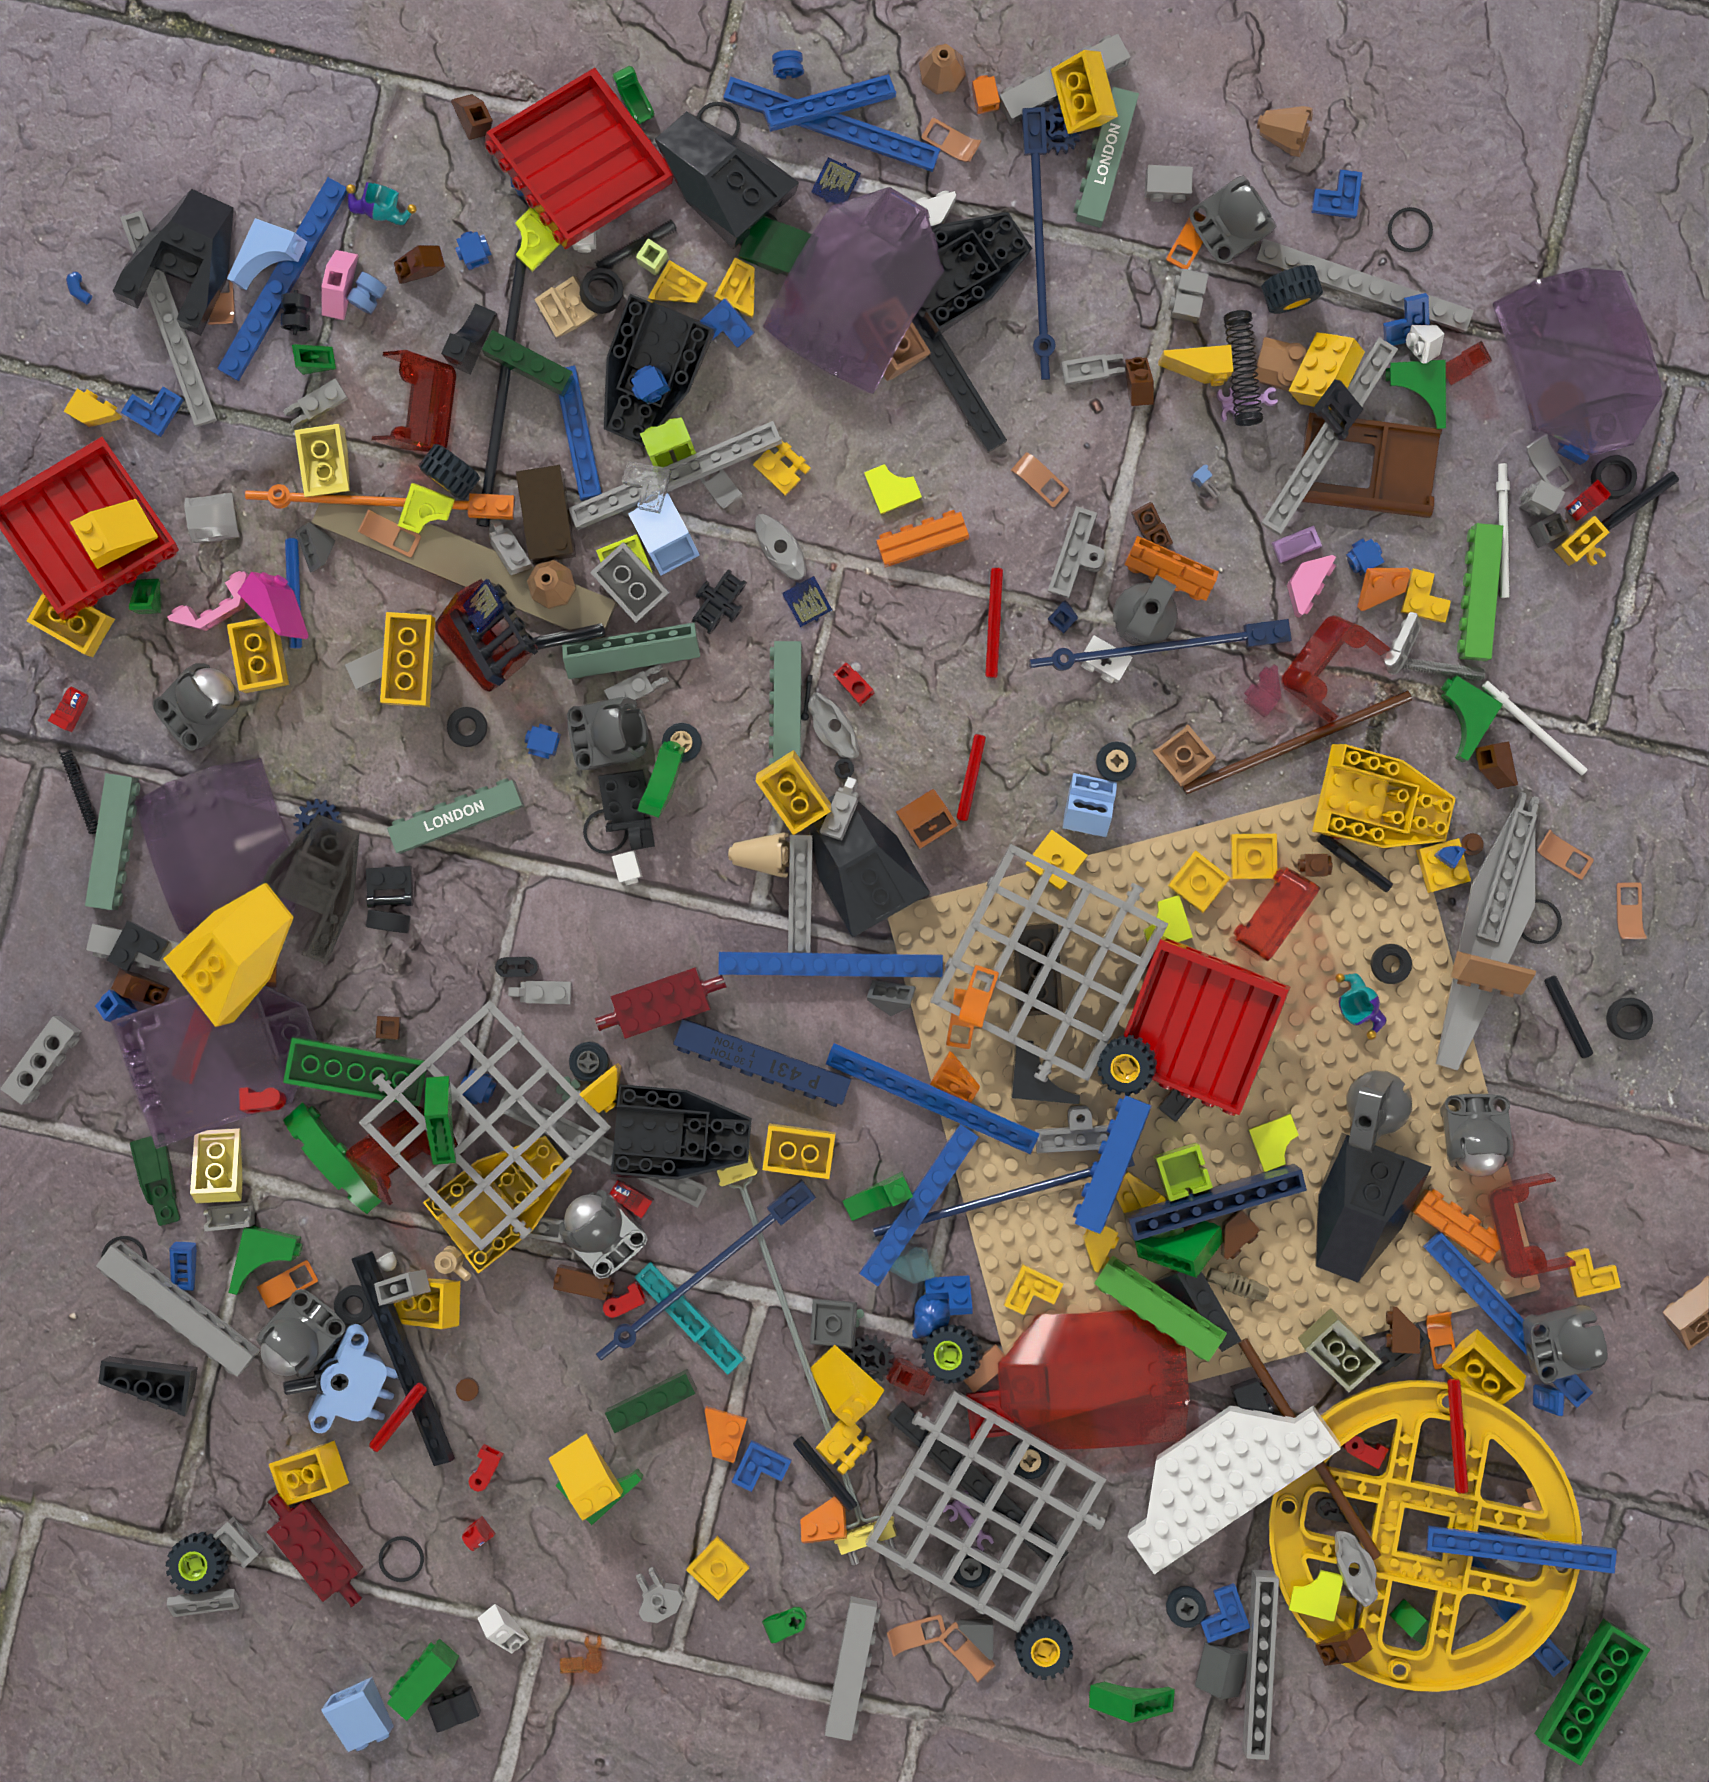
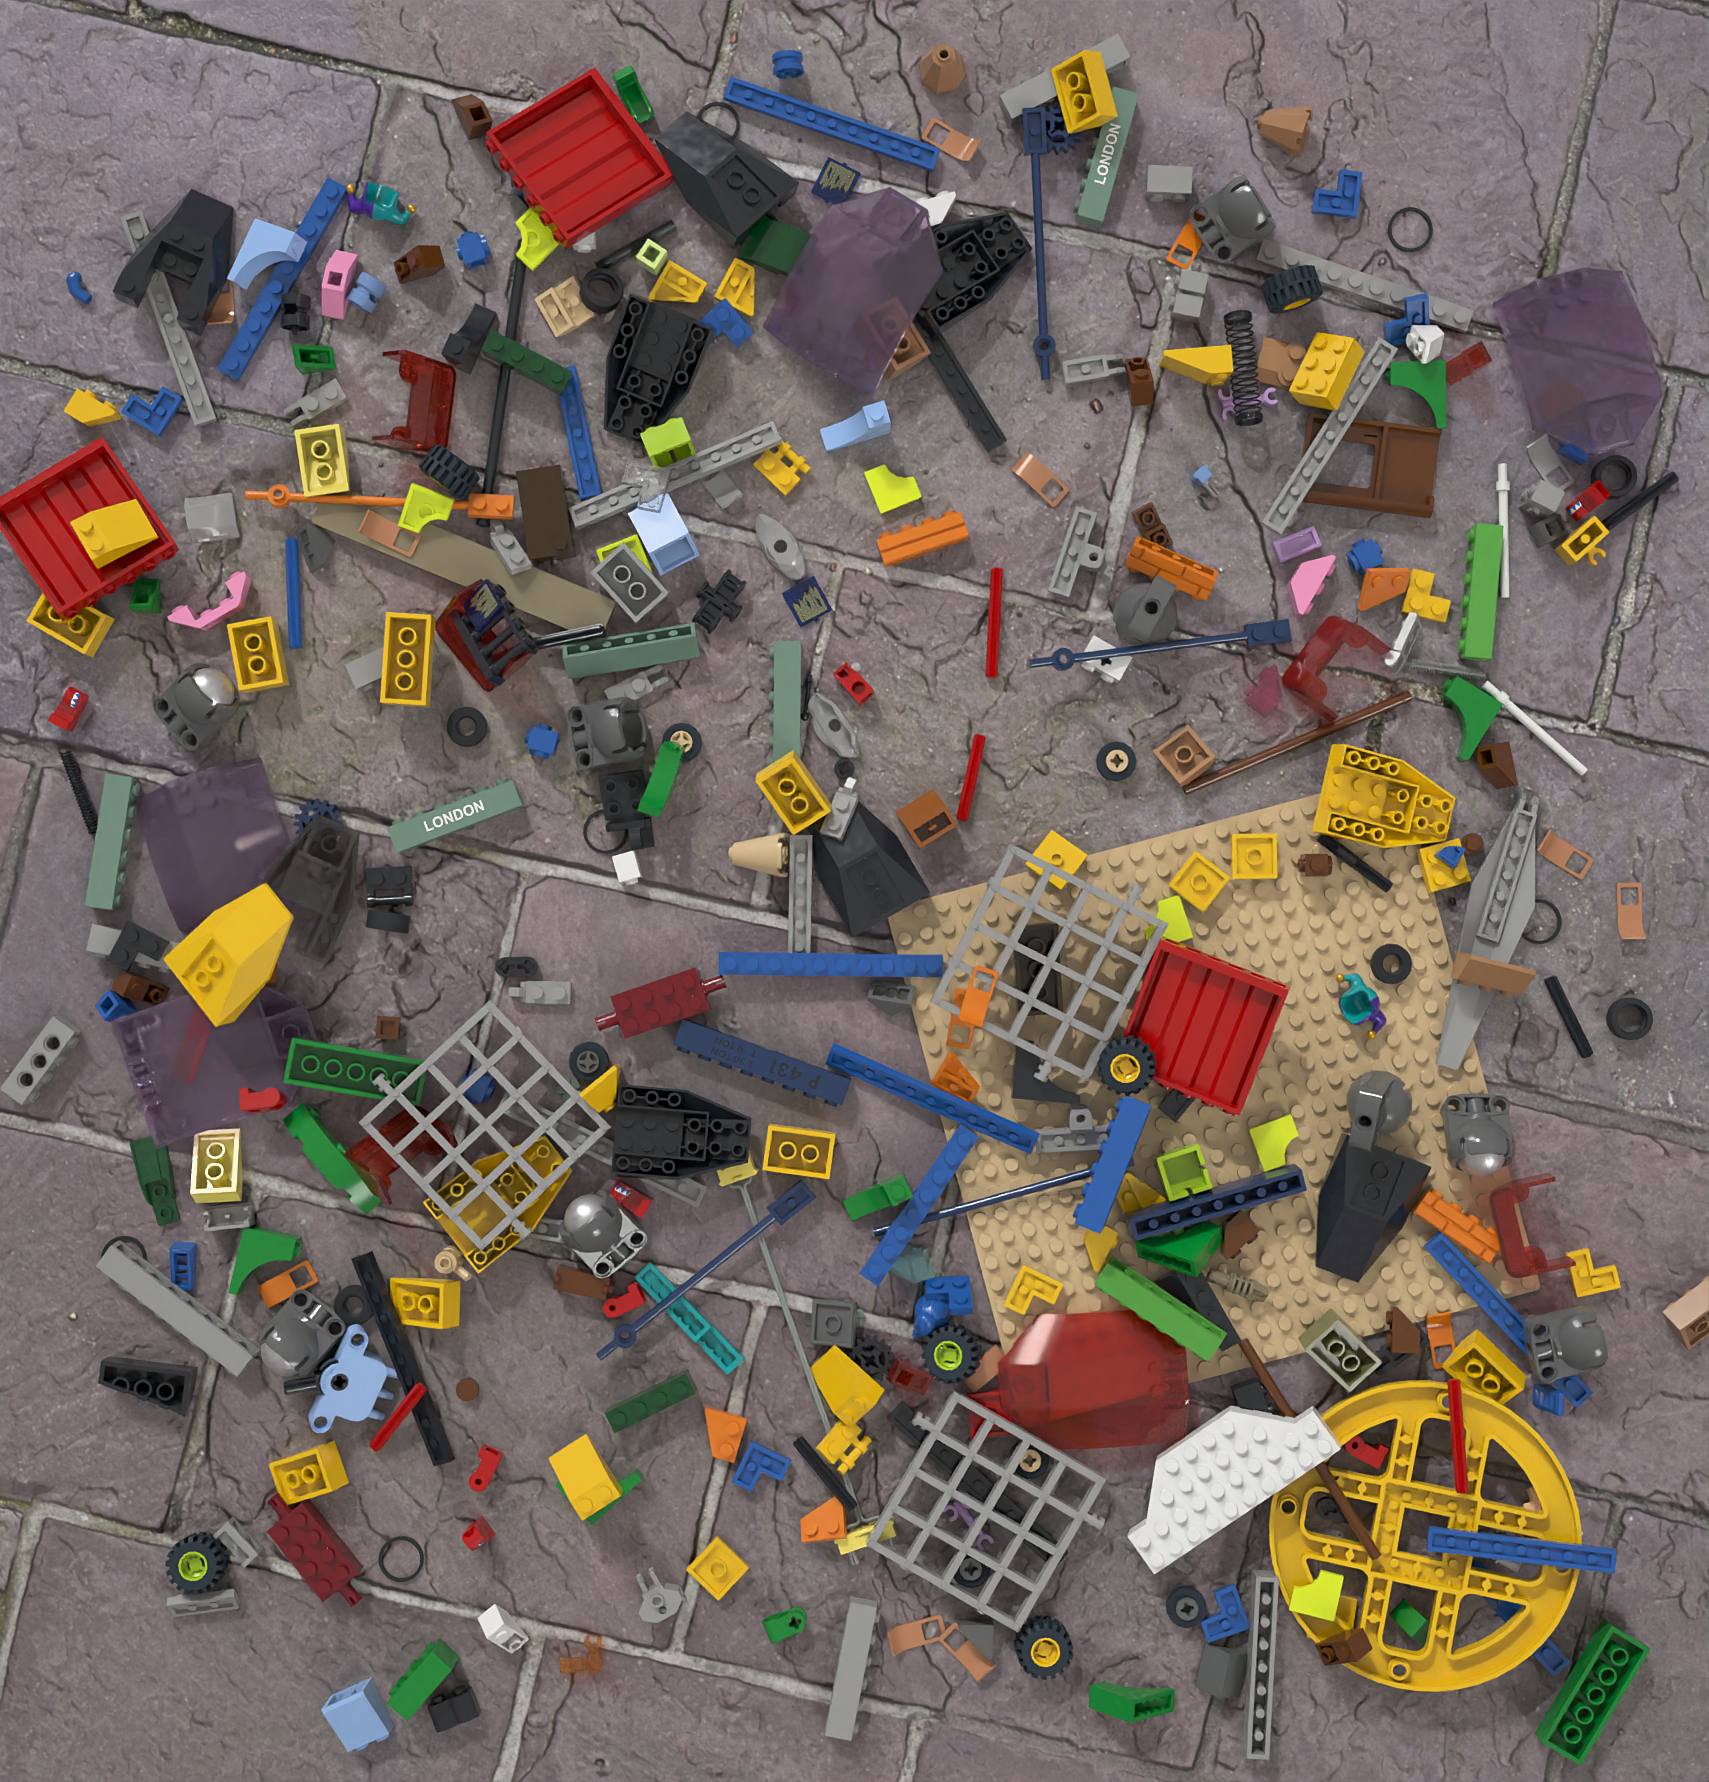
dark pink slope [237,572,309,639] -> none
light grey brick [374,1270,431,1306] -> none
white hinge [377,1252,397,1271] -> none
green arch [424,1076,456,1165] -> none
medium nougat cone [527,560,576,609] -> none
blue brick [631,365,670,403] -> none
blue tile [763,74,896,132] -> none
orange brick [971,75,1000,114] -> none
dark blue slope [1048,600,1078,634] -> none
light blue piece [1062,773,1117,837] -> none
clear red windscreen [1229,867,1321,961] -> none
black plate [1314,379,1363,441] -> none
light grey piece [1335,1531,1378,1607] -> none
none -> light blue arch [820,400,891,452]

